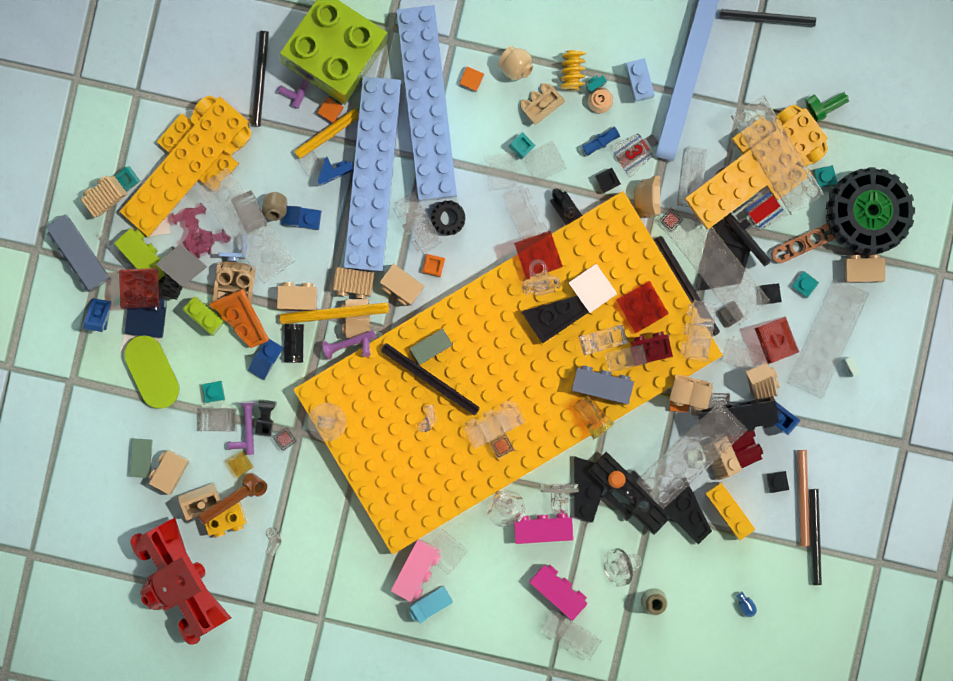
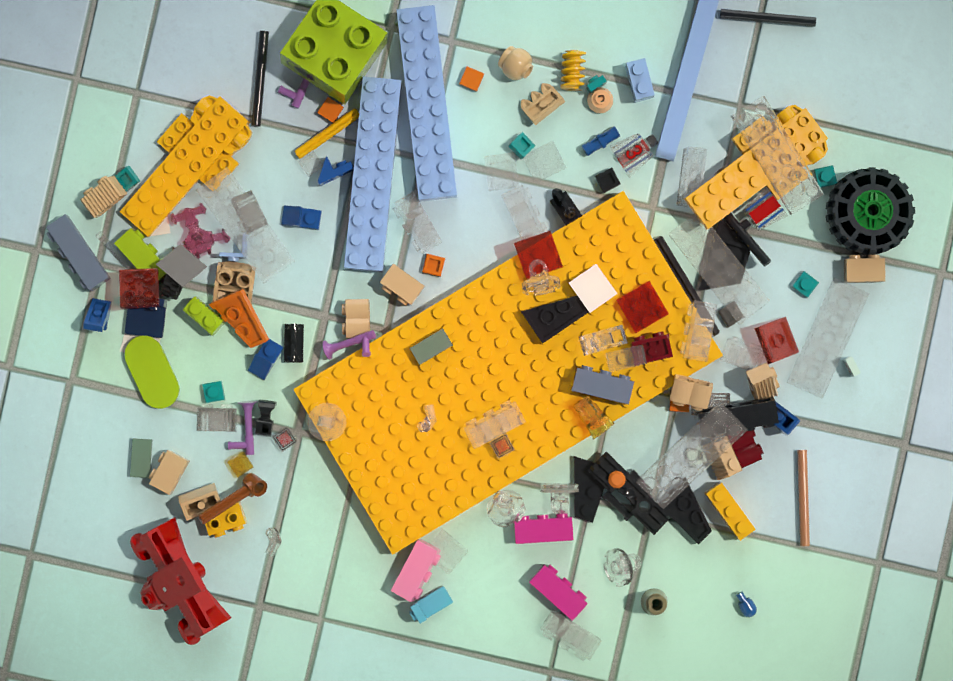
dark tan head [262,192,288,221] -> none
tan brick [277,282,318,311] -> none
yellow axle [279,303,389,324] -> none
tan brick [333,267,375,299] -> none
black axle [381,343,480,415] -> none
black tyre [431,200,465,236] -> none
tan slope [634,176,660,218] -> none
tile [658,207,685,234] -> none
black plate [759,283,782,305] -> none
black plate [766,471,789,493] -> none
nougat beam [771,223,836,263] -> none
green piece [805,92,850,122] -> none
black piece [809,489,822,585] -> none

